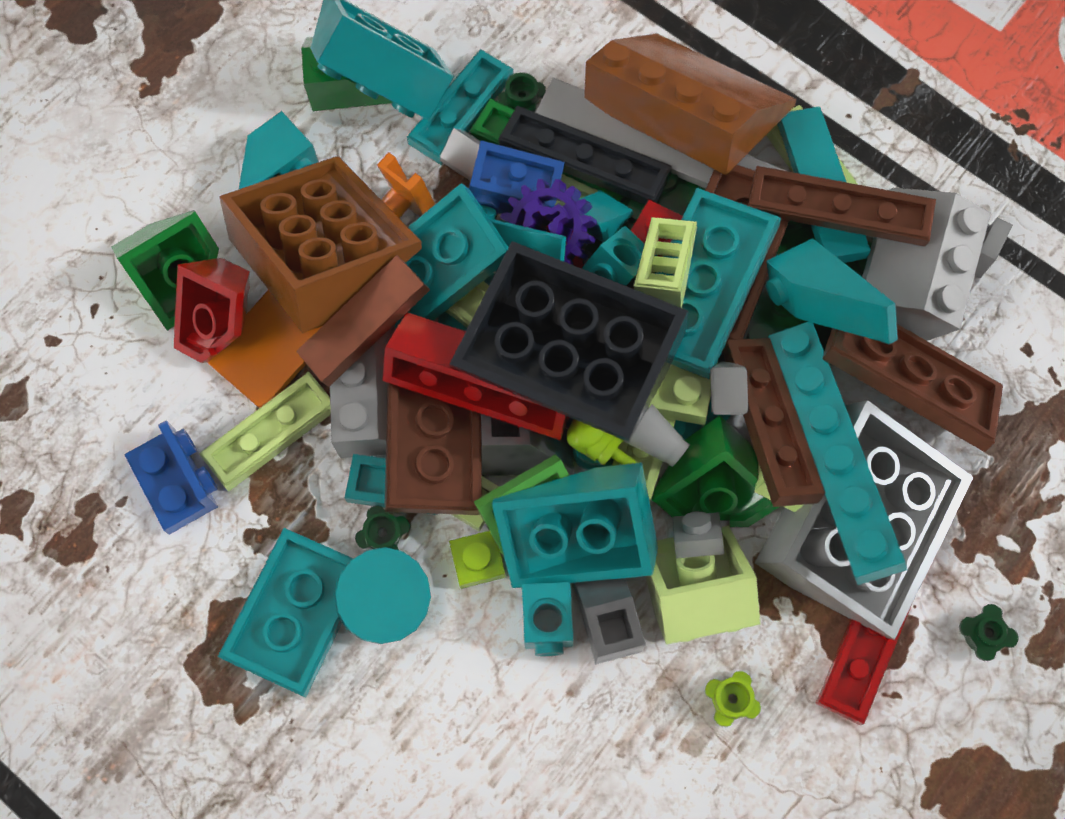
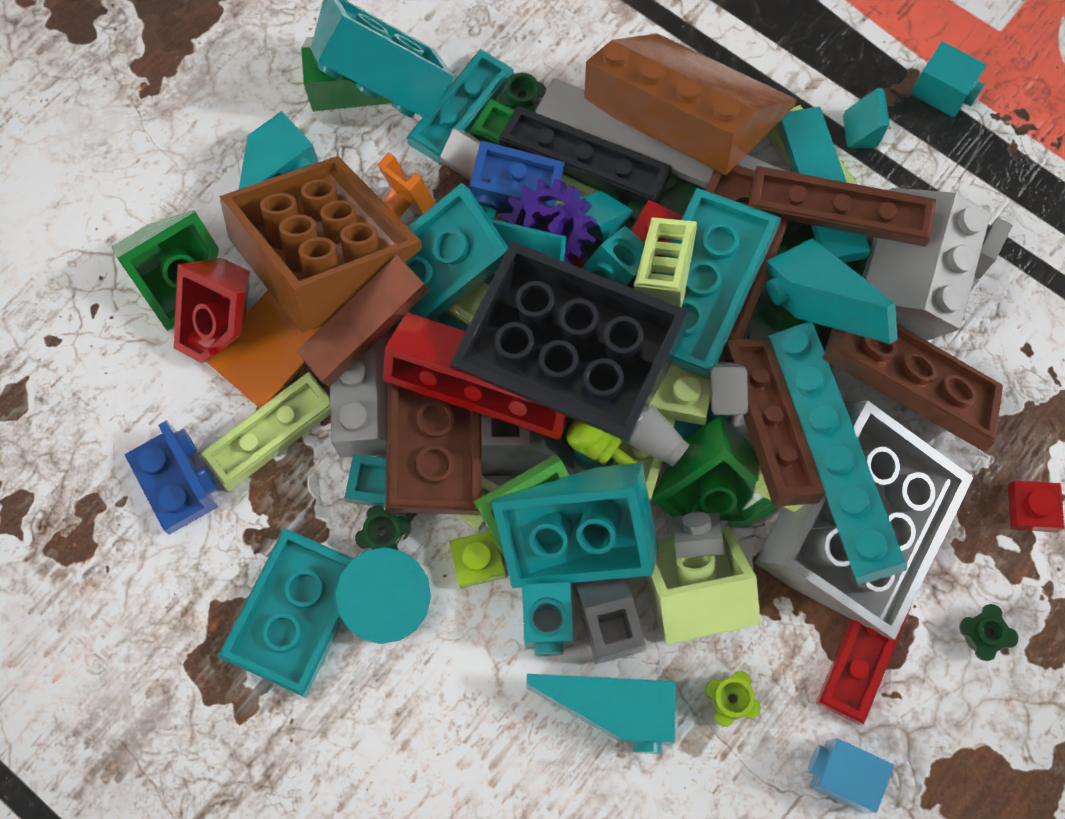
none -> teal slope [526,673,676,754]
none -> dark azure brick [807,738,894,813]
none -> teal slope [843,88,890,149]
none -> teal brick [911,41,987,118]
none -> red plate [1008,480,1064,532]

